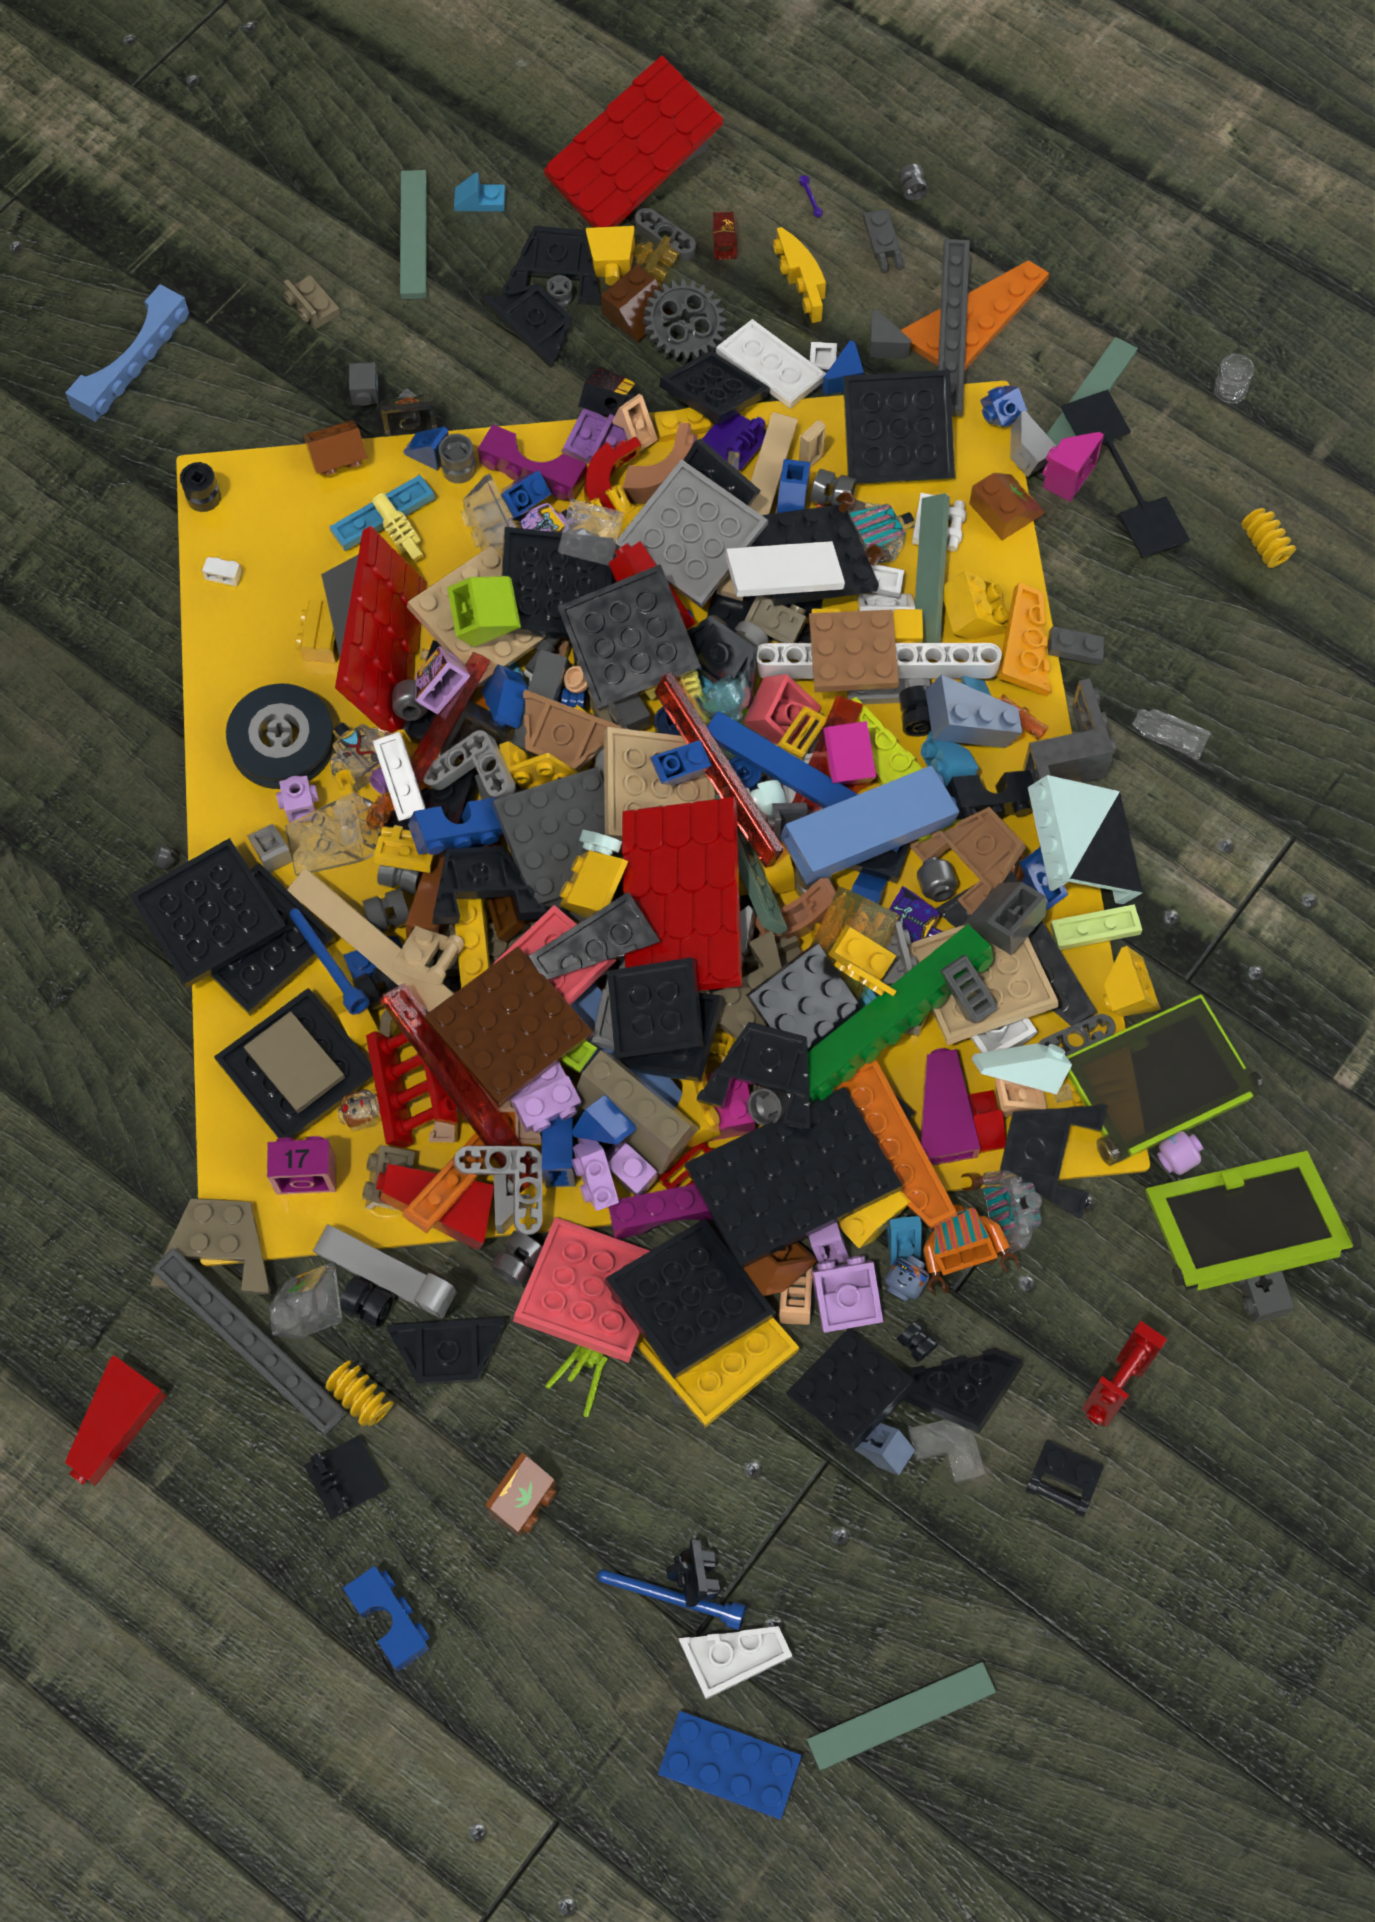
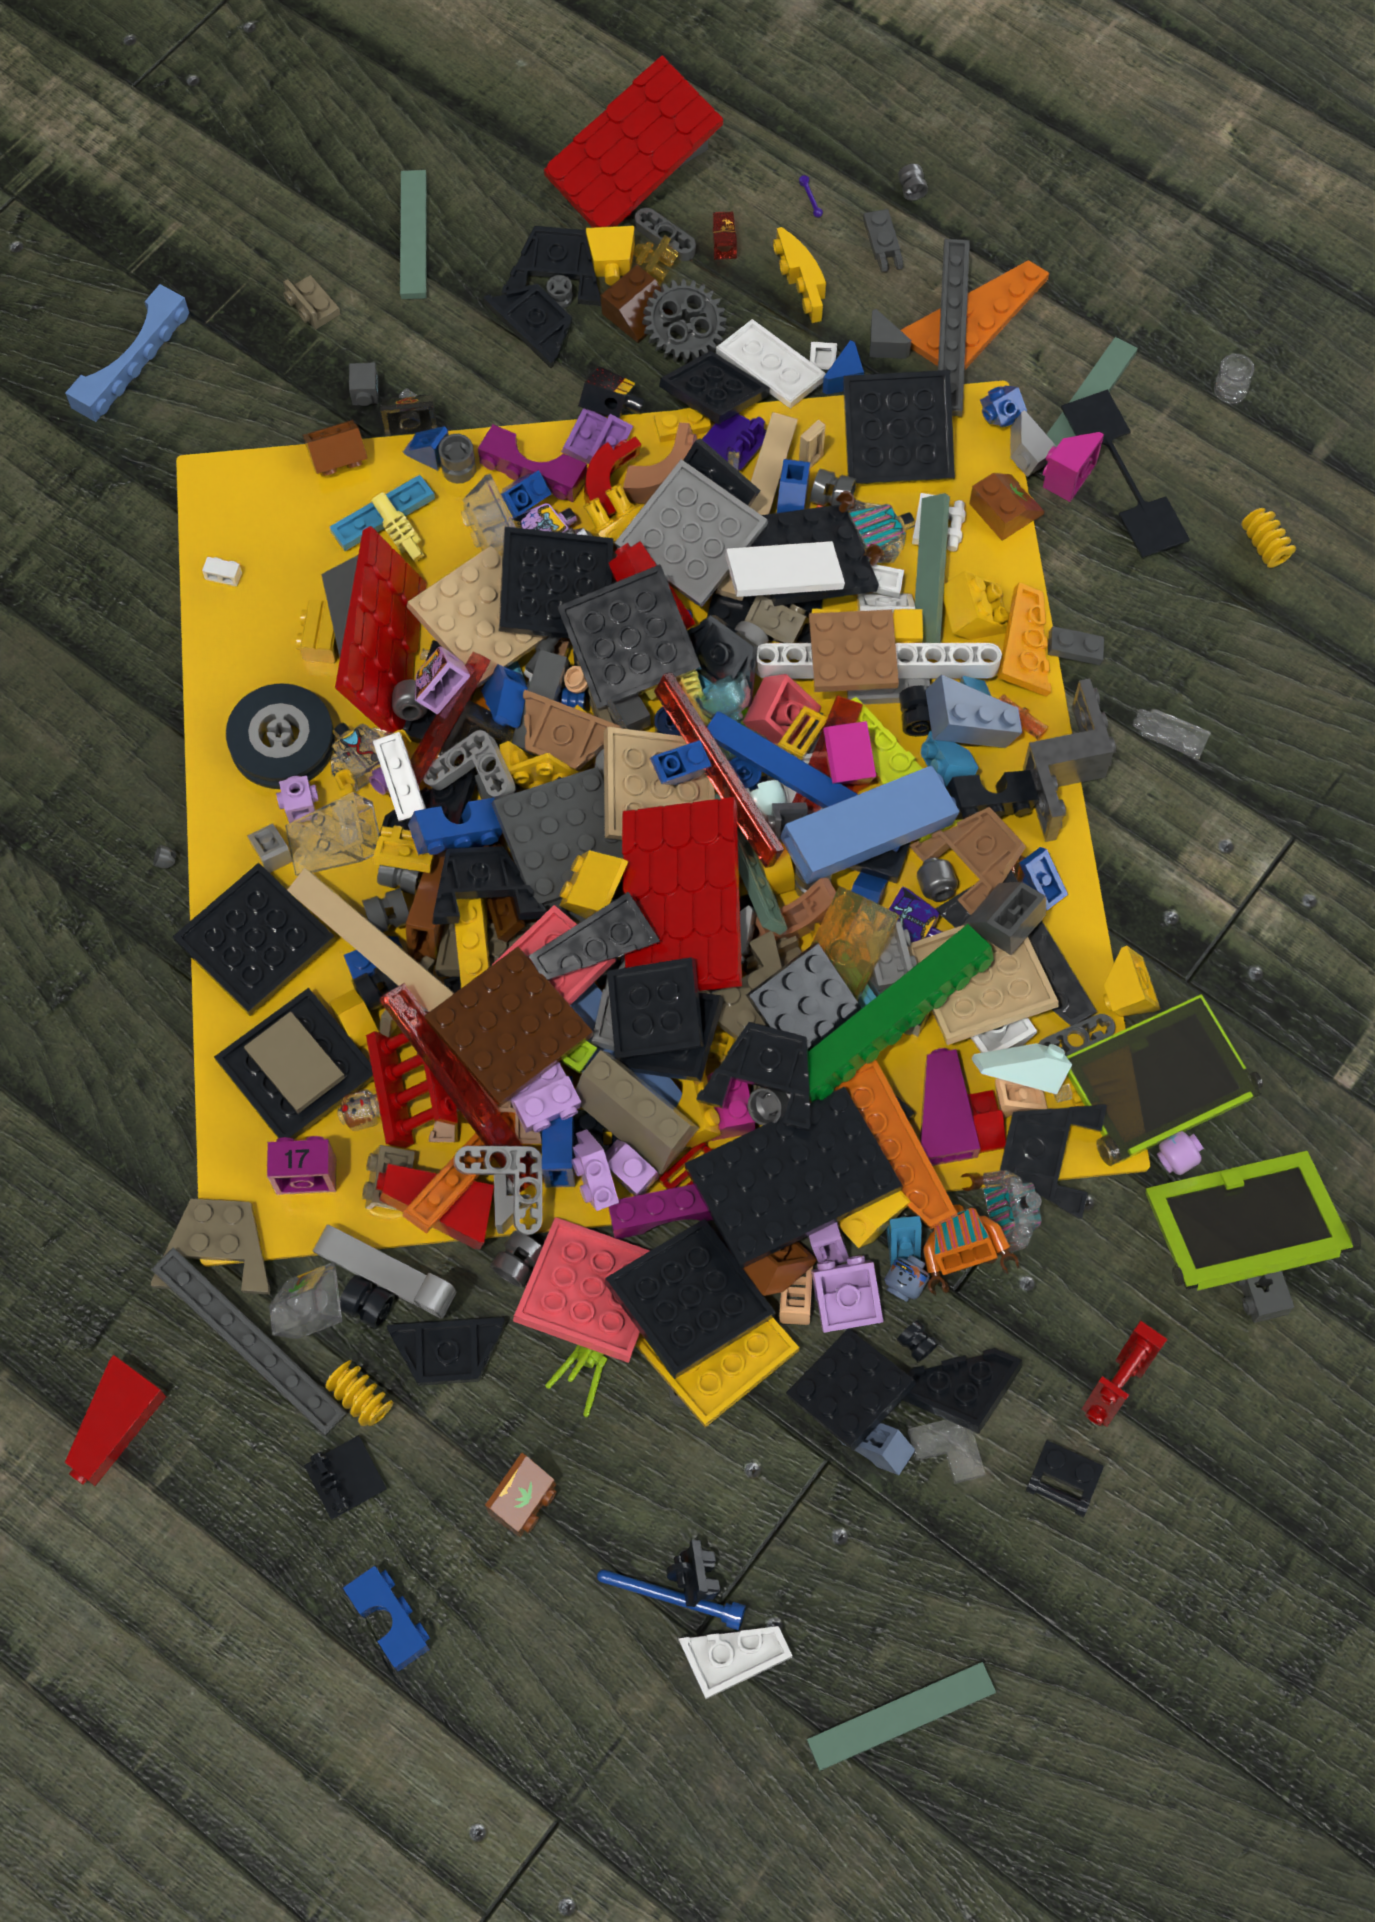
black plate [129,838,287,988] -> none
black wheel [180,462,221,512] -> none
blue piece [290,908,369,1015] -> none
clear orange pin [366,795,393,830] -> none
tan plate [392,926,464,985] -> none
lime slope [447,576,521,647] -> none
dark azure slope [454,172,505,211] -> none
clear bracket [558,499,624,566] -> none
blue slope [572,1095,636,1145] -> none
light aqua plate [579,830,622,856] -> none
light nougat slope [612,394,658,452] -> none
blue plate [658,1711,802,1820] -> none
yellow bracket [828,924,896,996] -> none
dark grey slope [940,955,998,1023] -> none
light aqua panel [1028,775,1143,904] -> none
yellowish green plate [1050,904,1142,950] -> none

